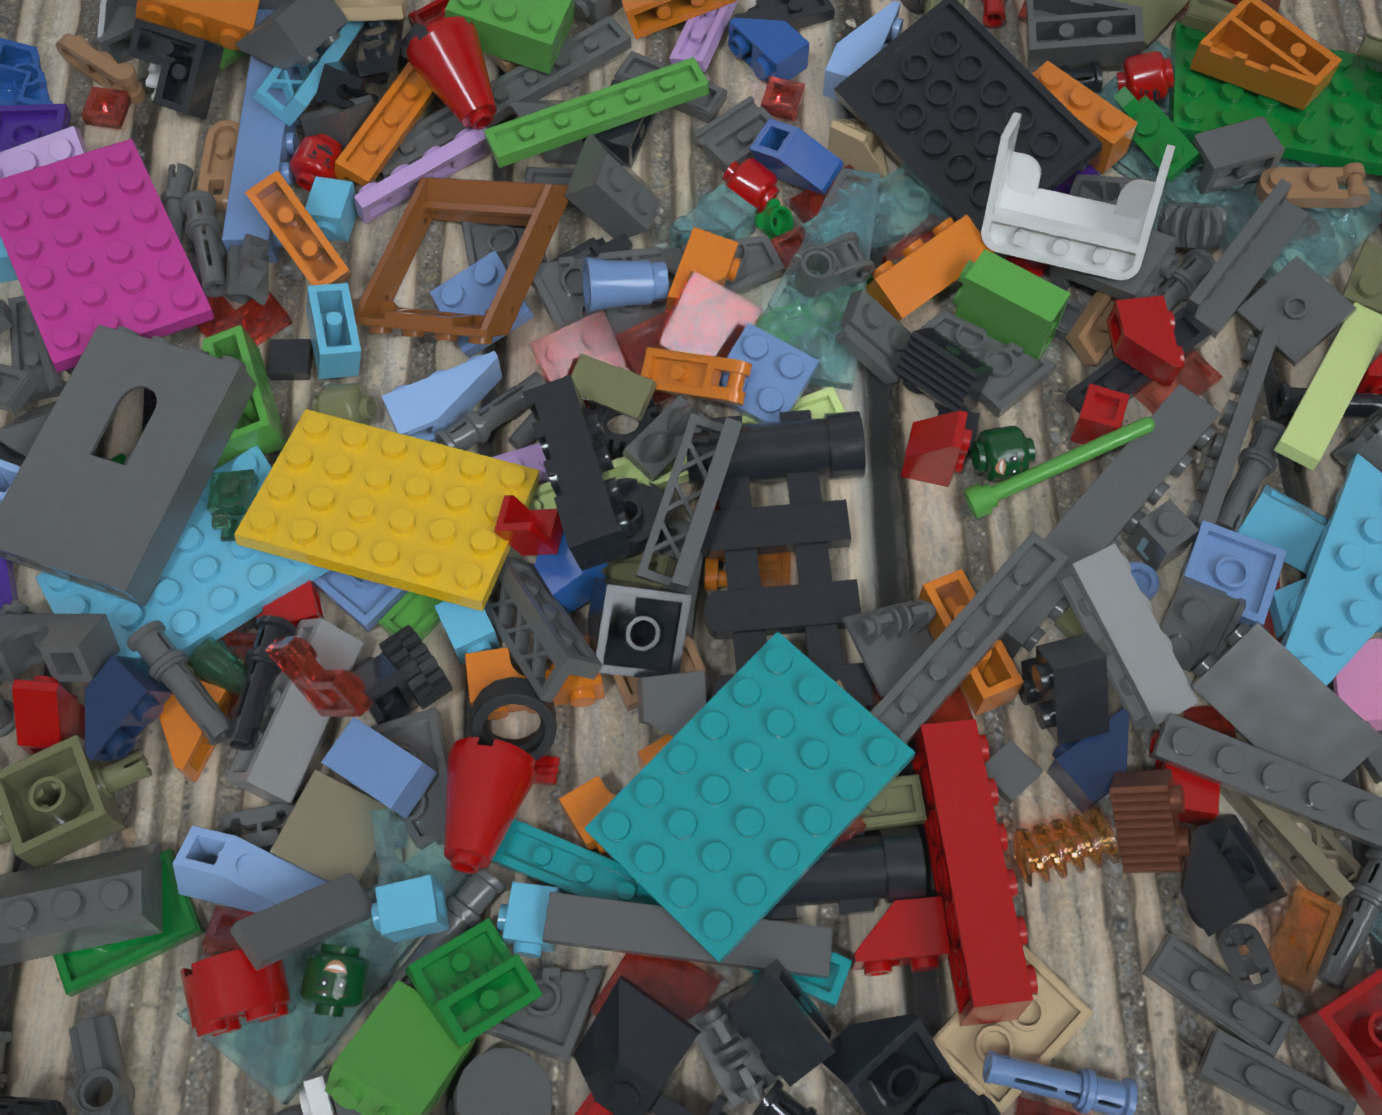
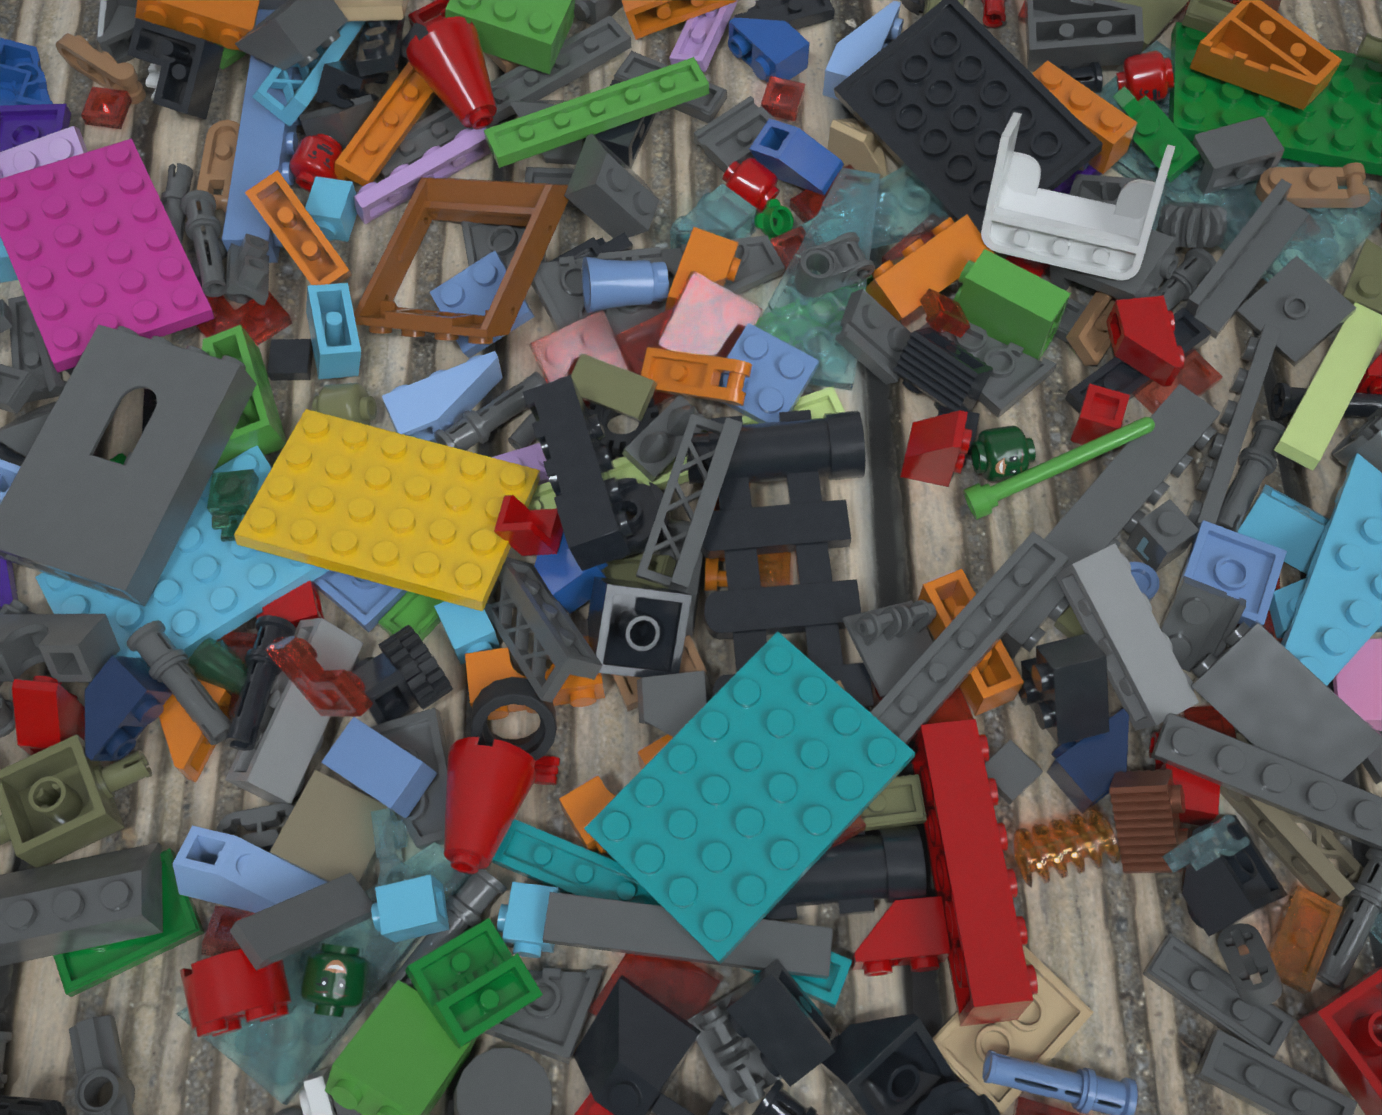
none -> clear red plate [920,288,971,338]
none -> clear light blue plate [1162,815,1250,873]

